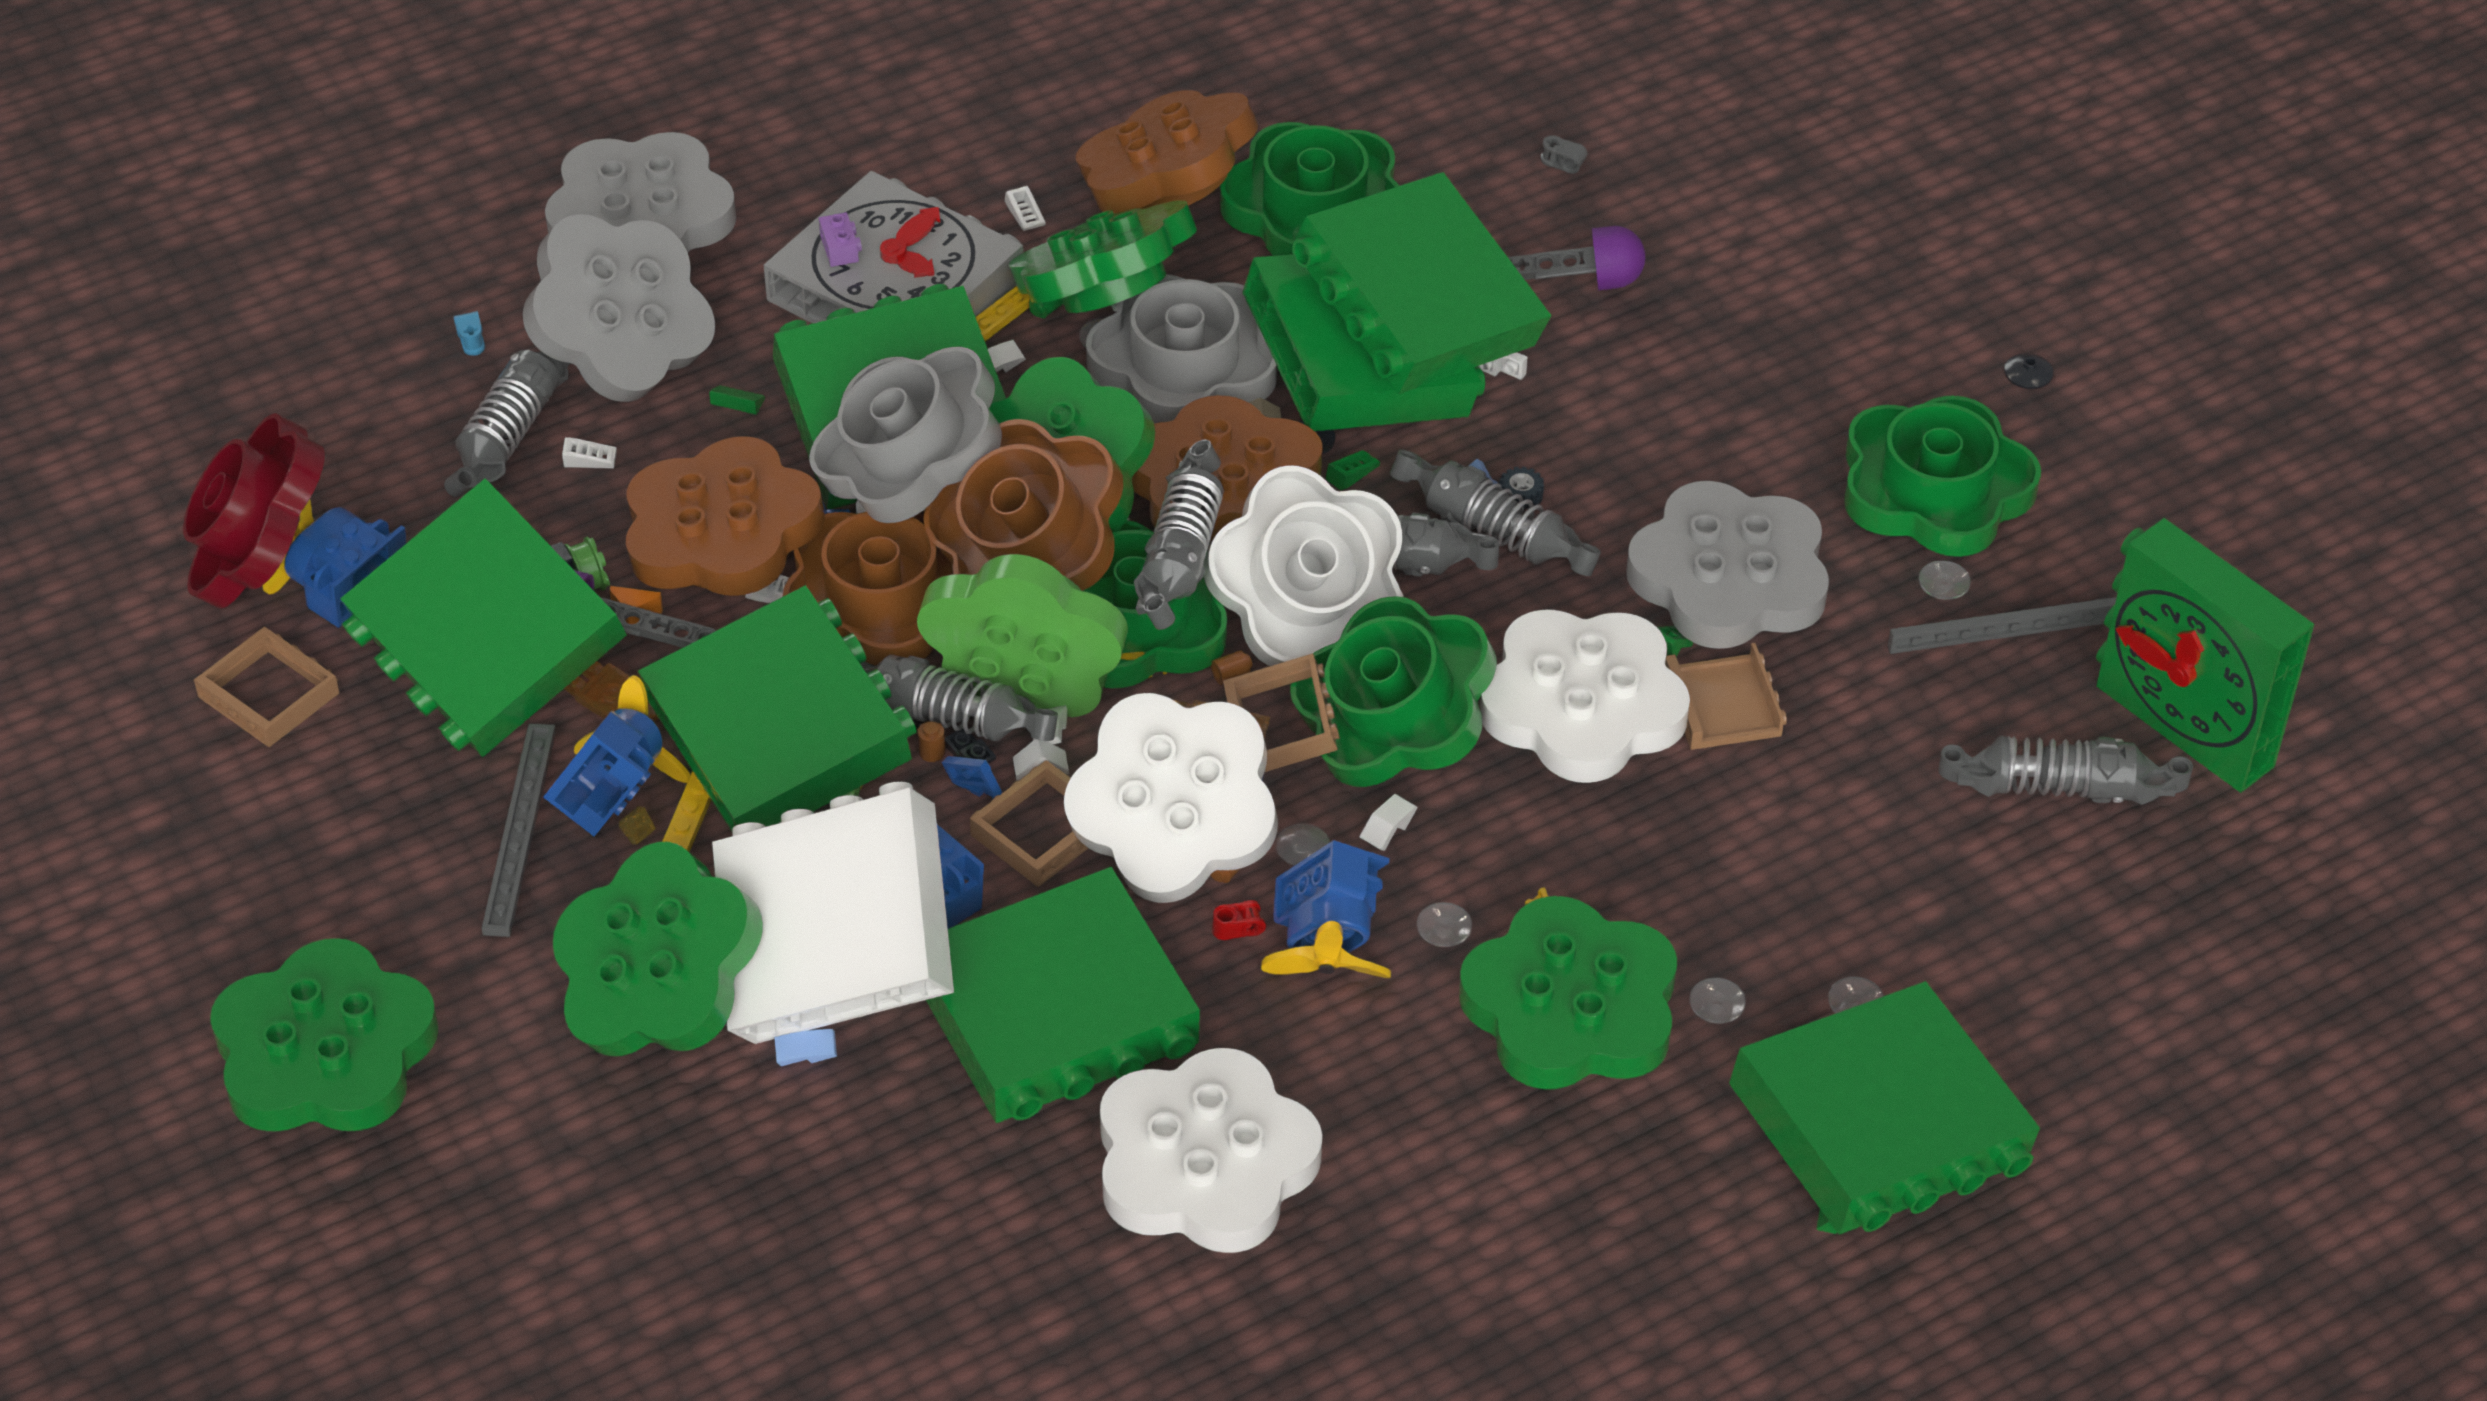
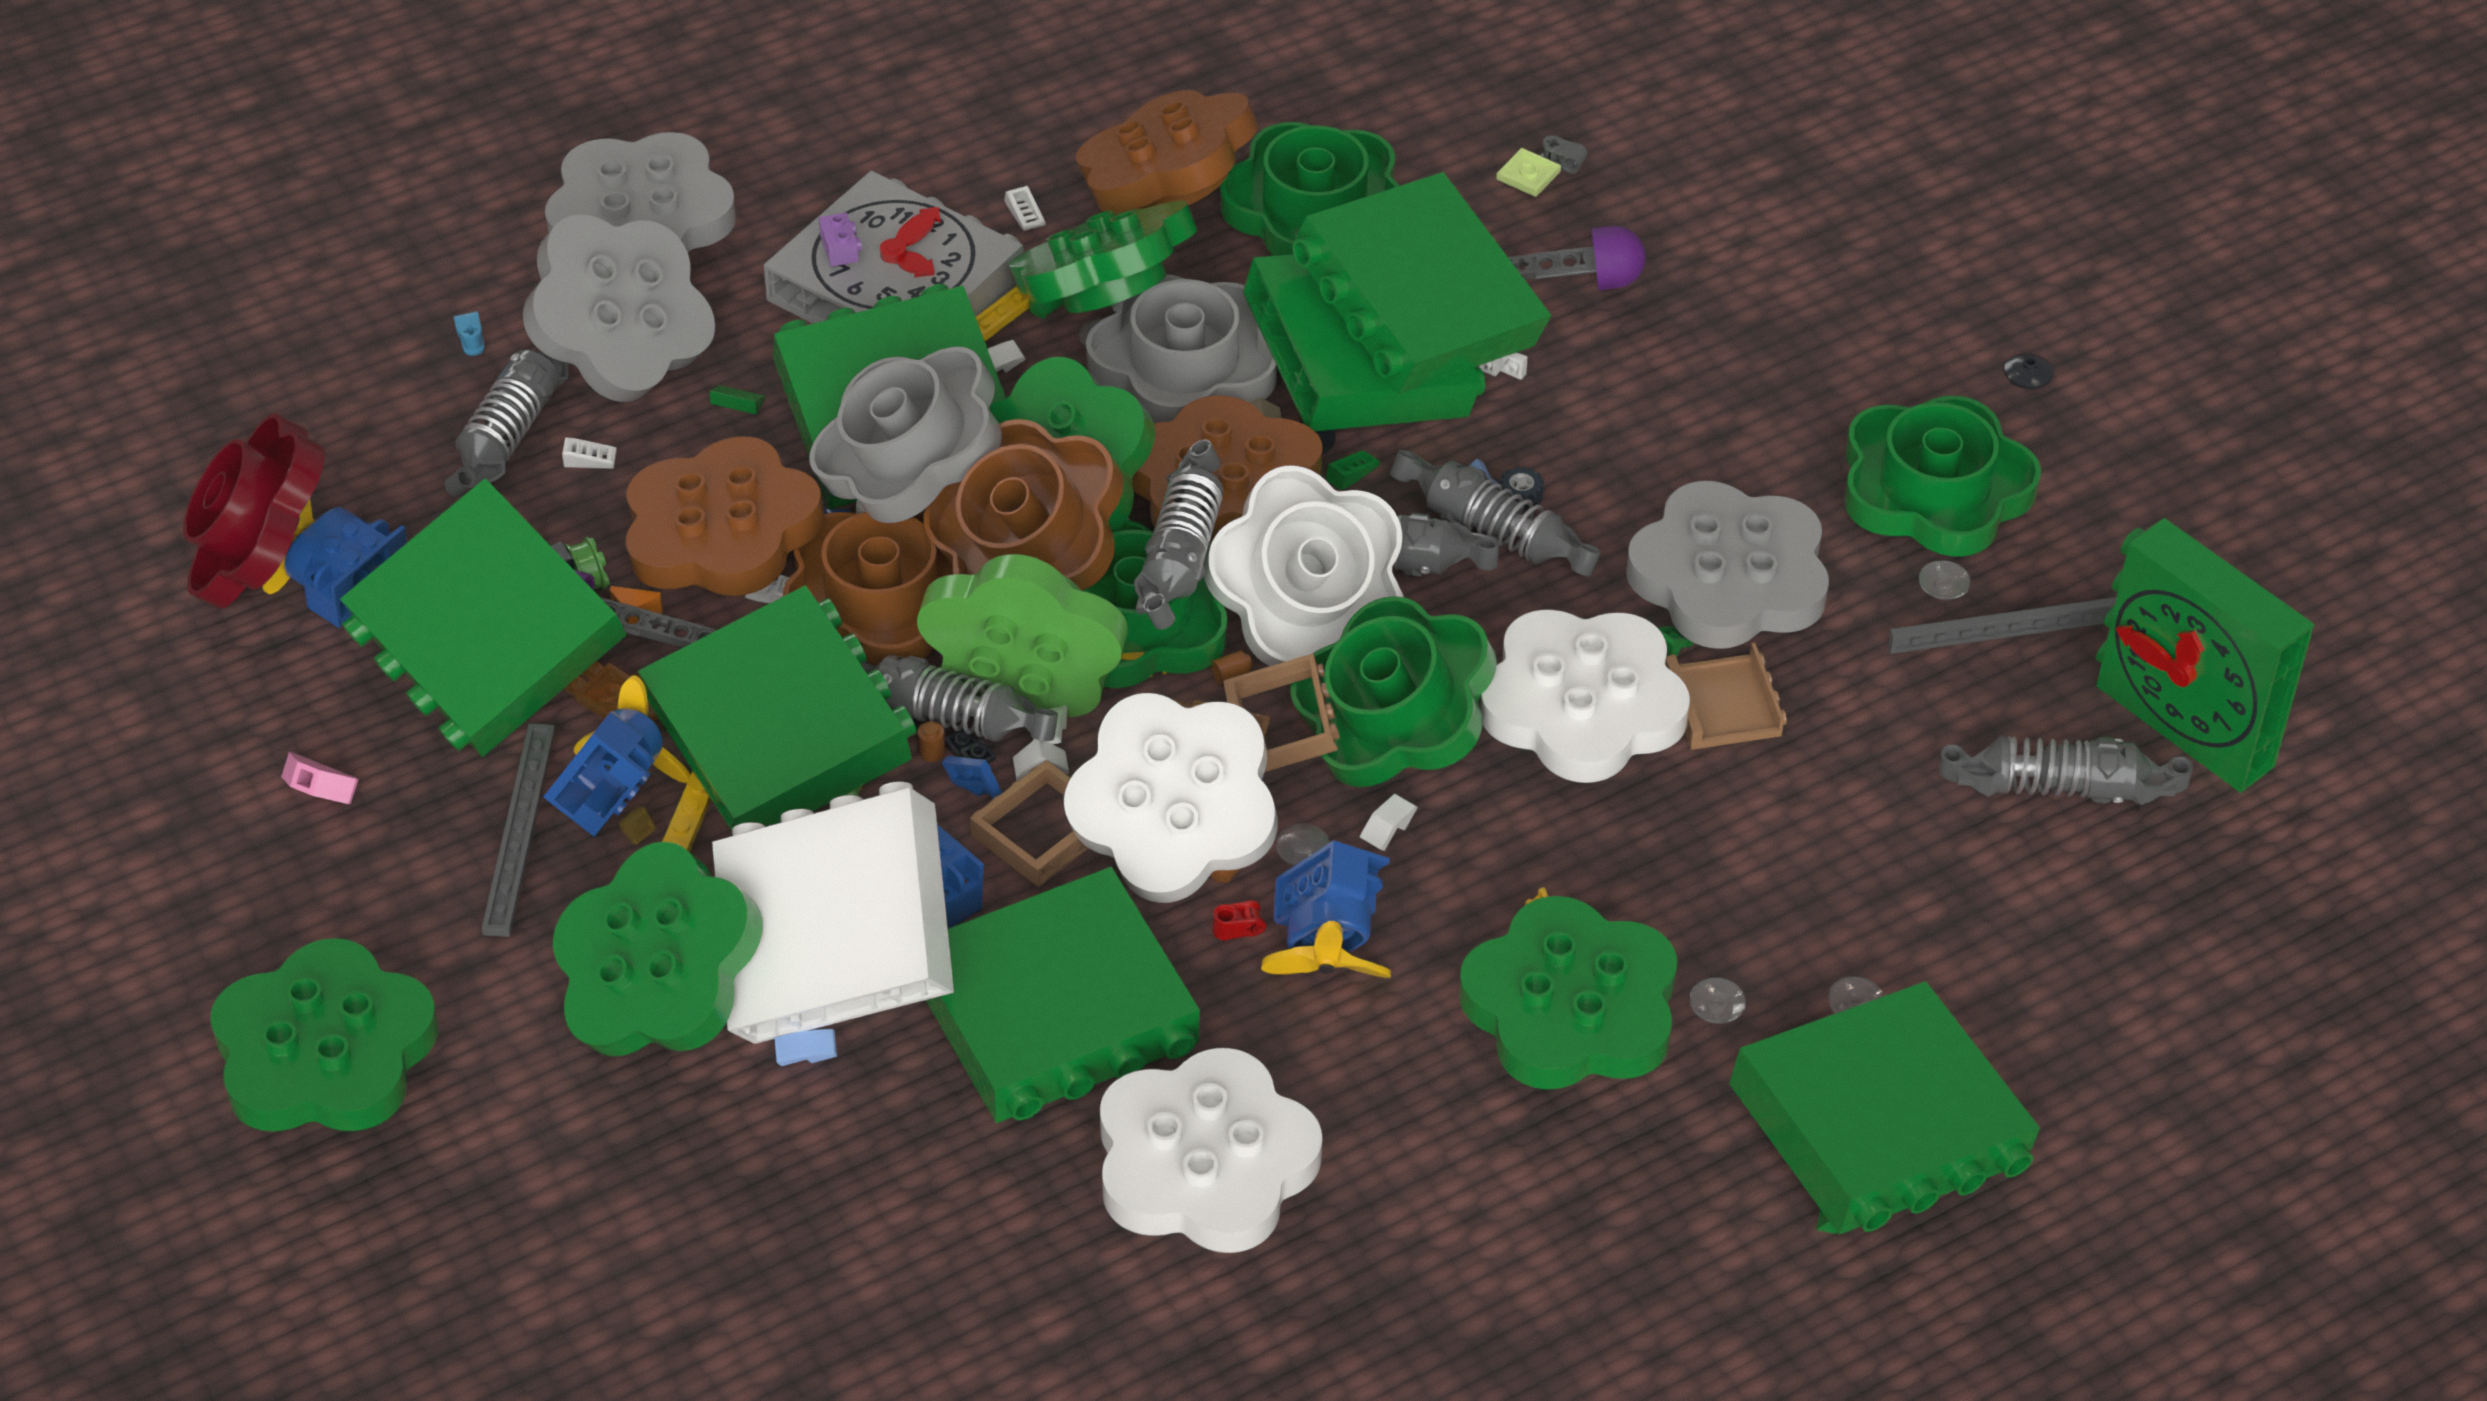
medium nougat window [194,627,339,747] -> none
clear dish [1417,902,1472,947] -> none
none -> bright pink slope [281,752,359,804]
none -> yellowish green plate [1497,148,1561,197]

